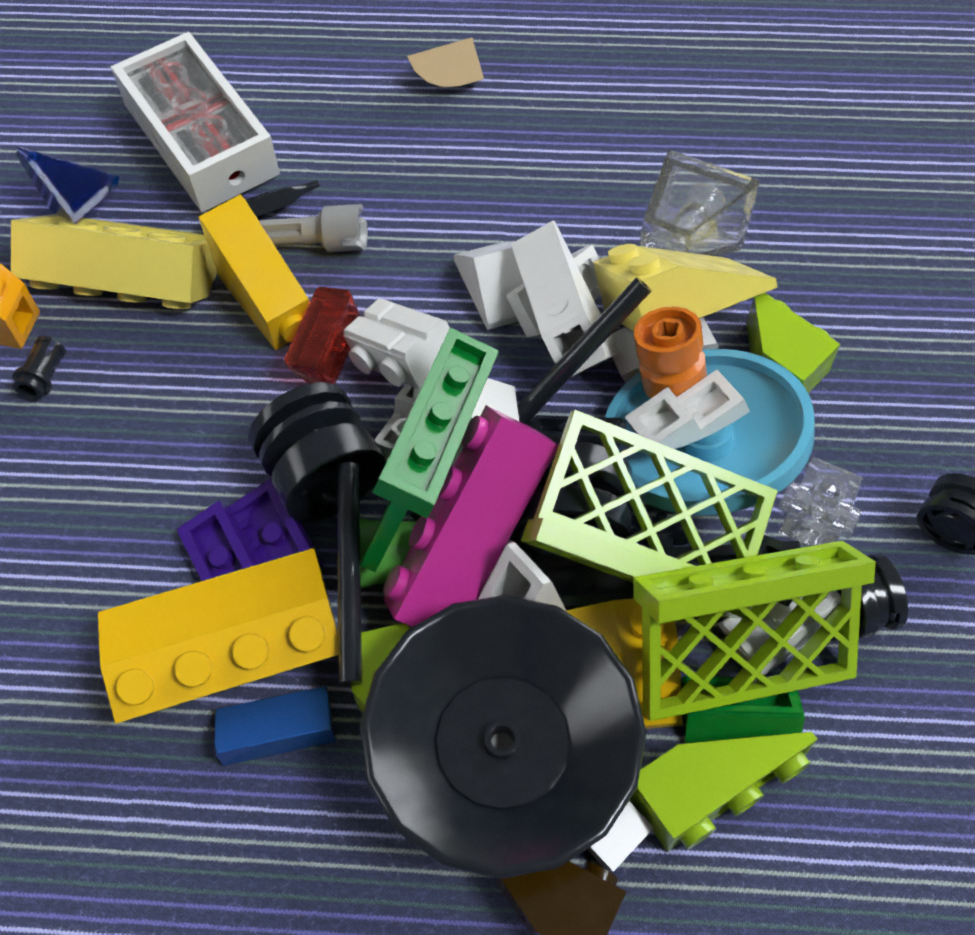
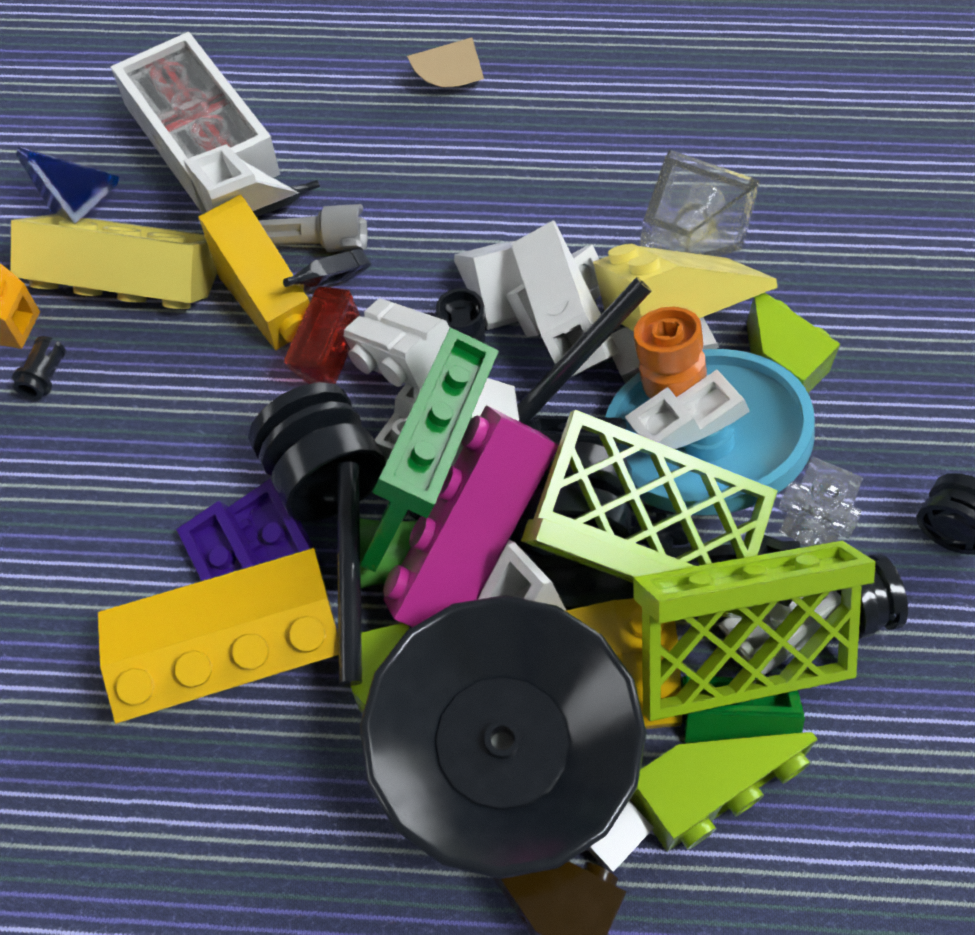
blue slope [215,686,336,766] -> none
none -> white slope [183,144,299,212]
none -> black piece [283,249,371,292]
none -> black wheel [436,288,486,343]

